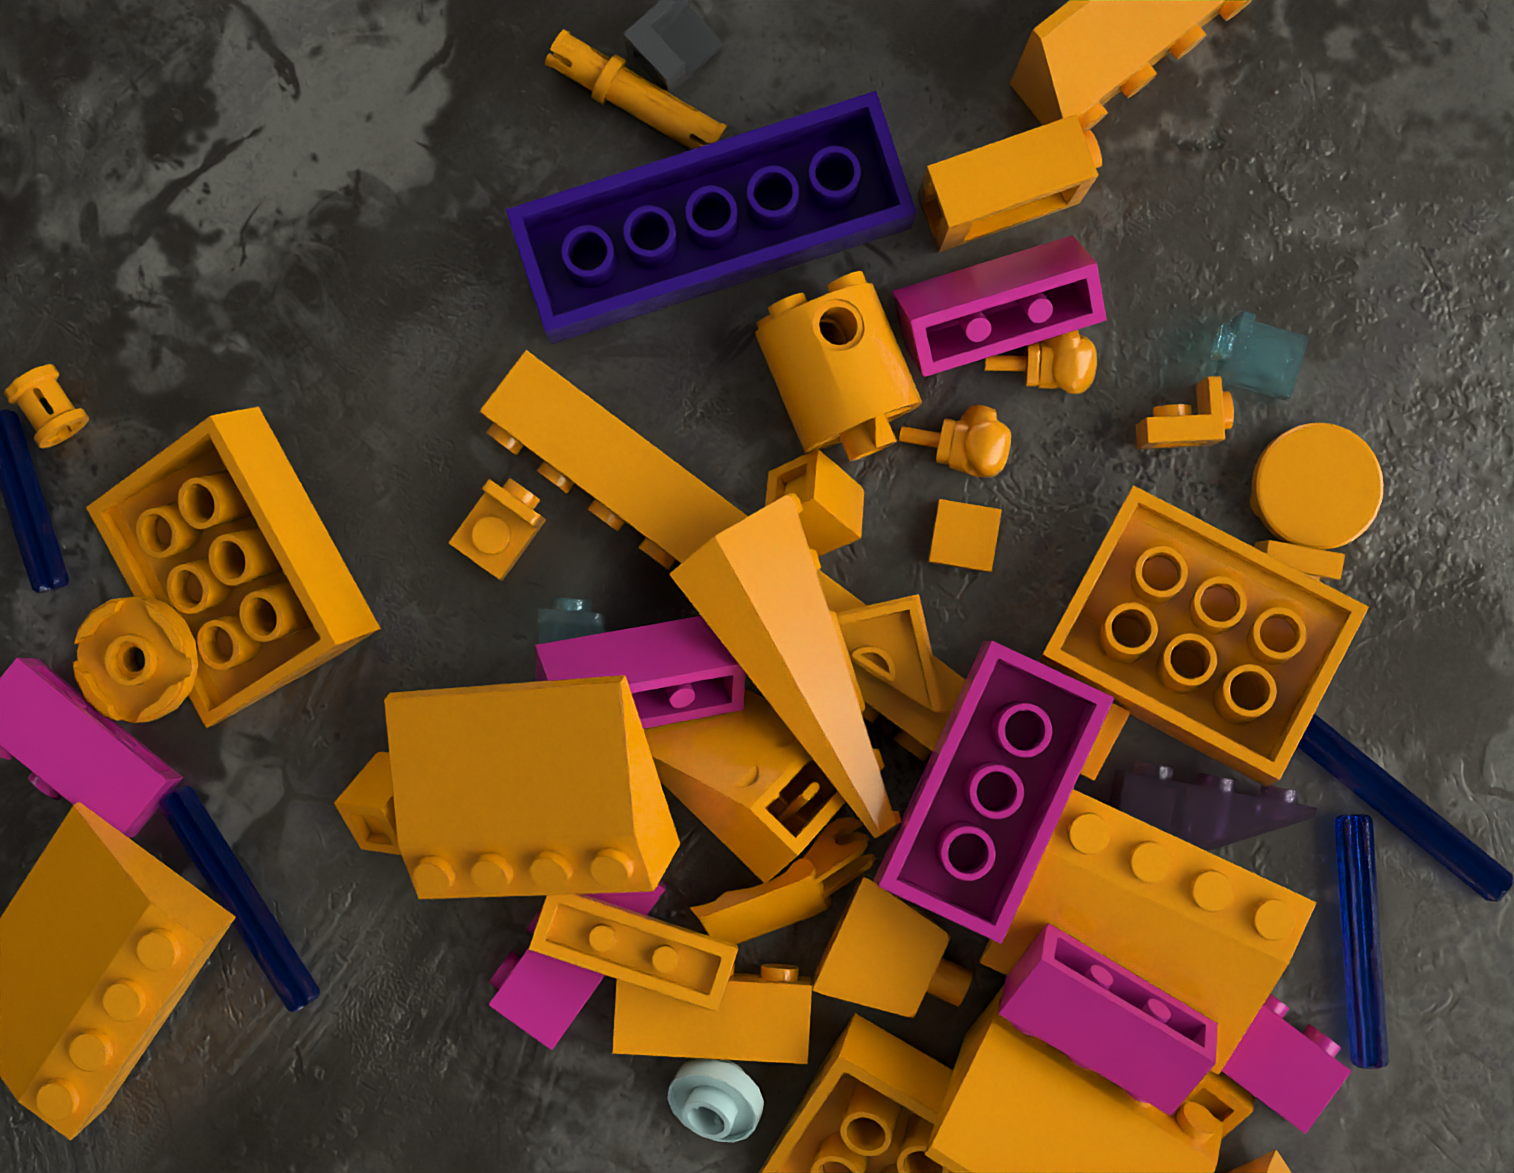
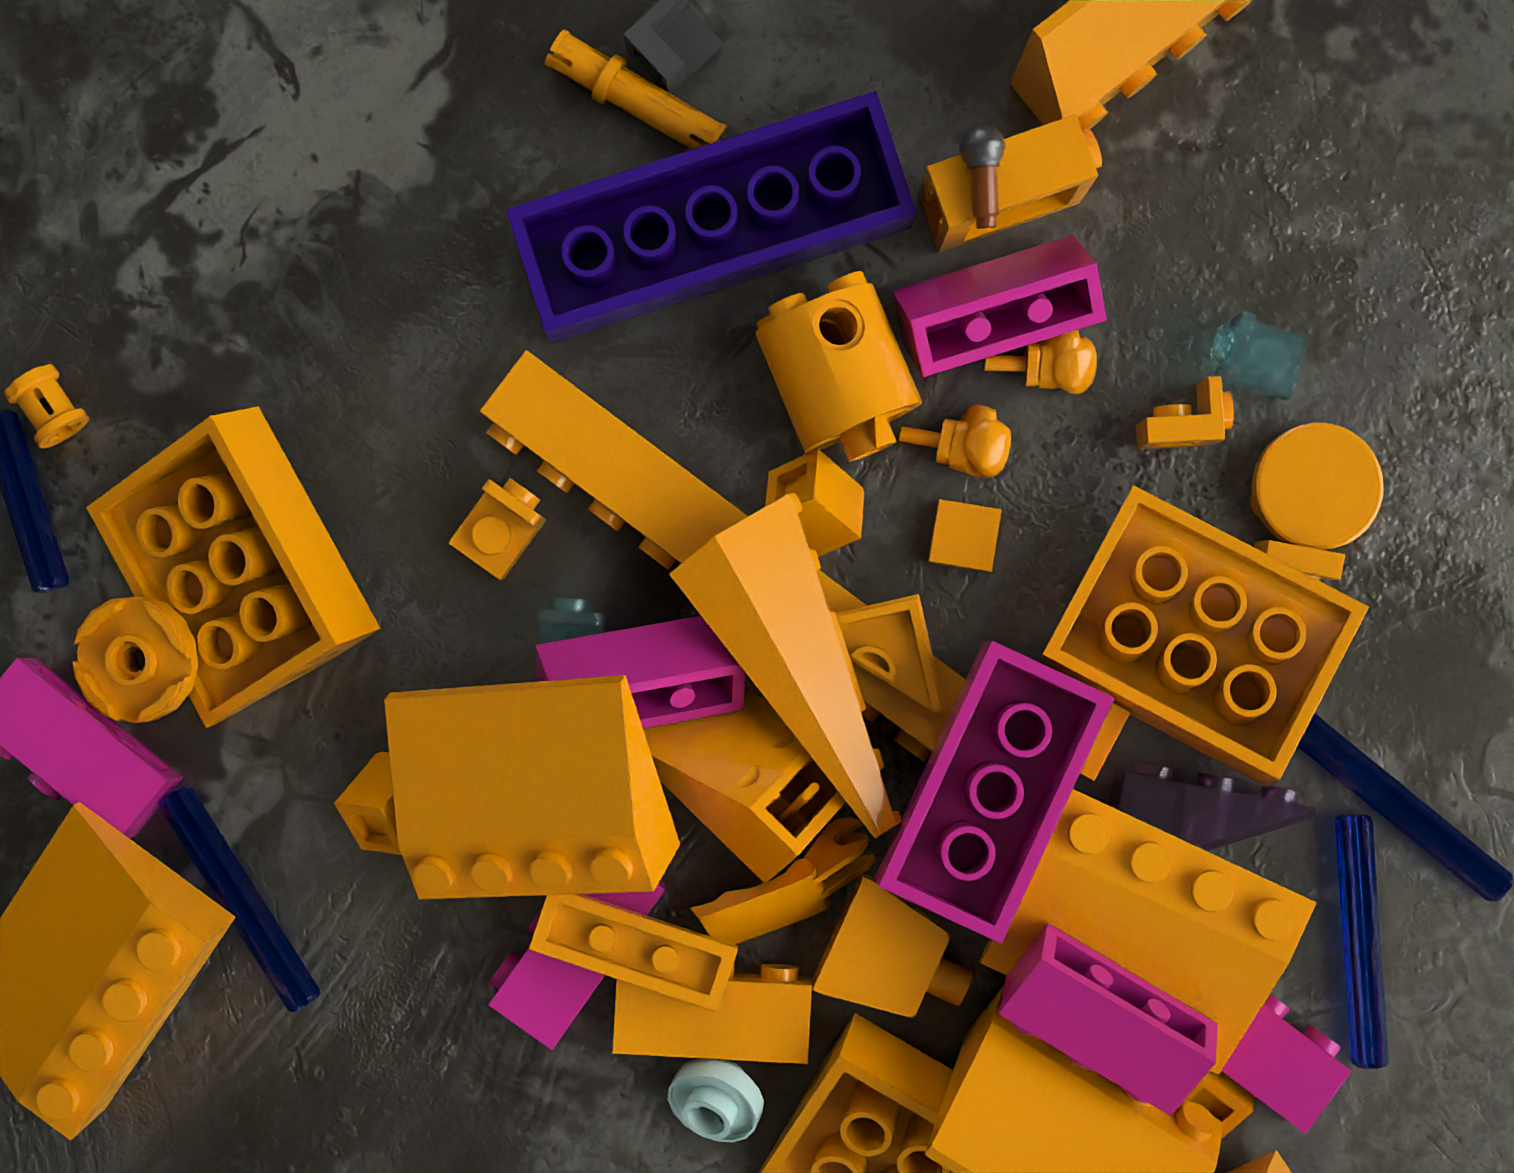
none -> piece [958,124,1005,229]

